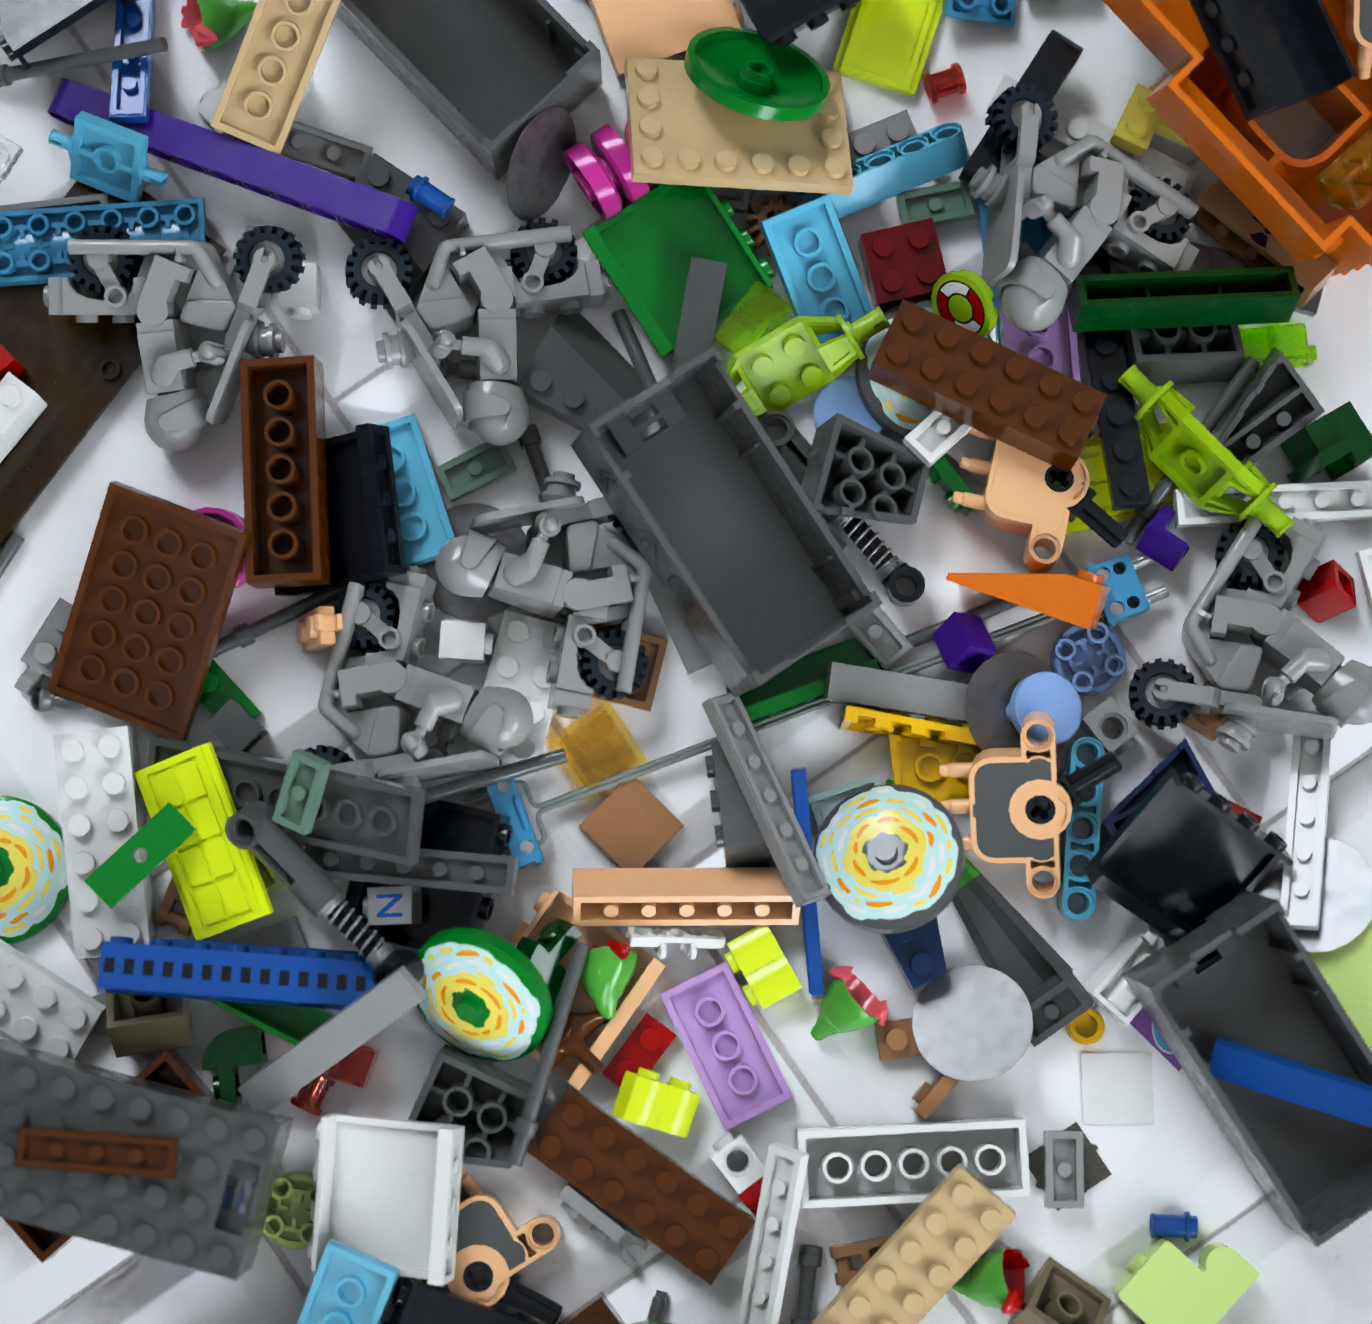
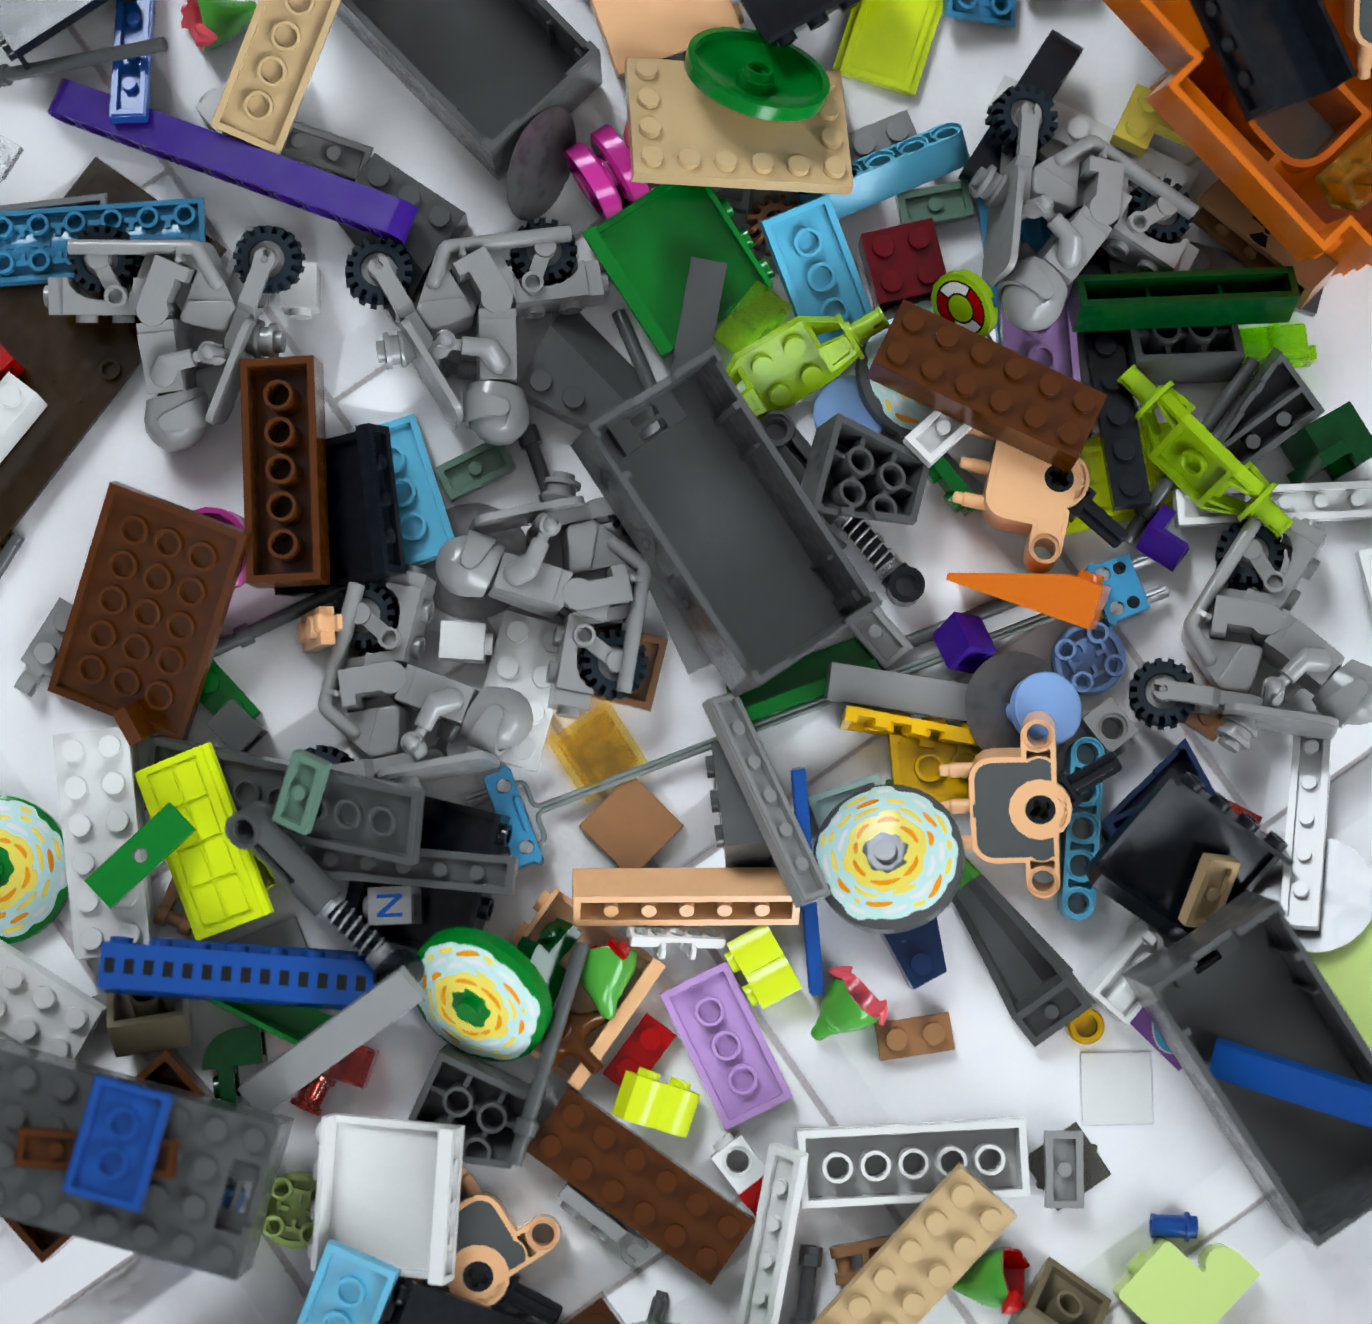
flat silver piece [30,686,88,712] -> none
medium azure plate [48,111,168,202] -> none
blue pin [406,175,456,219] -> none
dark grey bar [424,748,568,805] -> none
medium nougat plate [911,1071,960,1120] -> none
sticker [912,965,1033,1082] -> none
clear red bush [922,62,967,104] -> none
red panel [1296,559,1356,623] -> none
none -> blue tile [62,1073,175,1213]
none -> reddish brown tile [112,700,156,746]
none -> tan plate [1178,853,1241,928]

